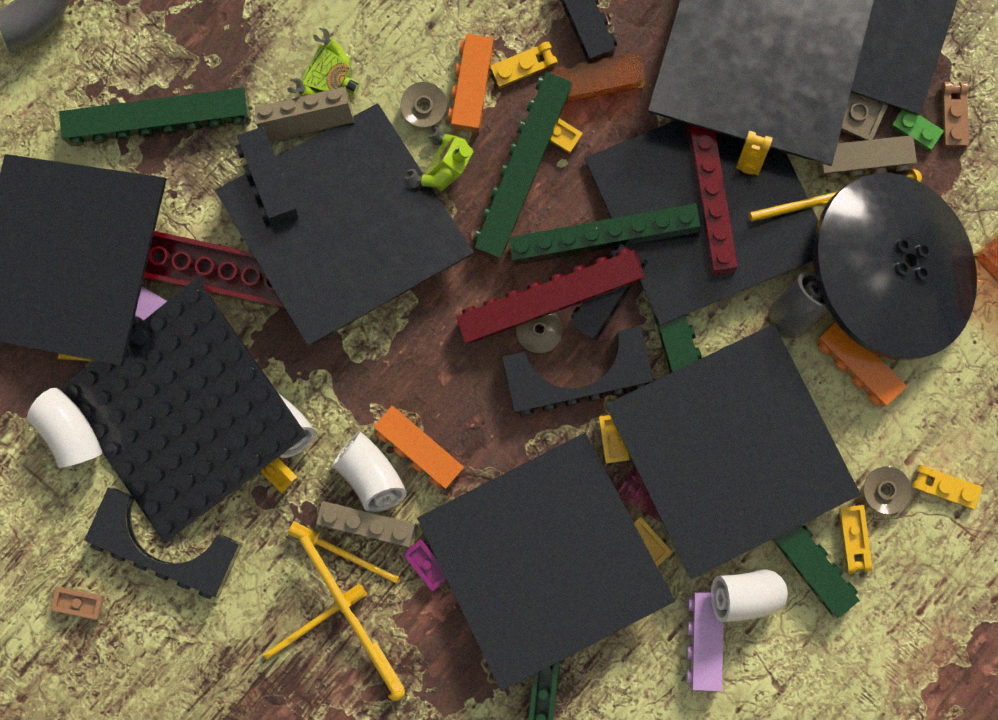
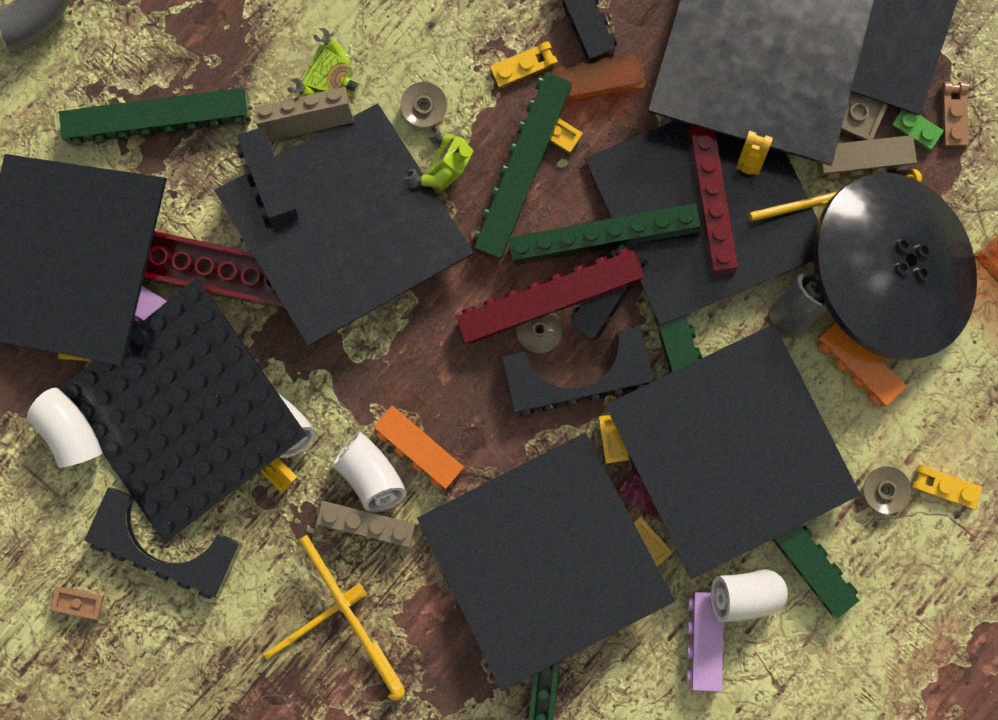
yellow piece [287,521,399,583] -> none
magenta plate [403,539,447,591] -> none
orange brick [448,33,494,133] -> none
yellow plate [838,505,872,574] -> none

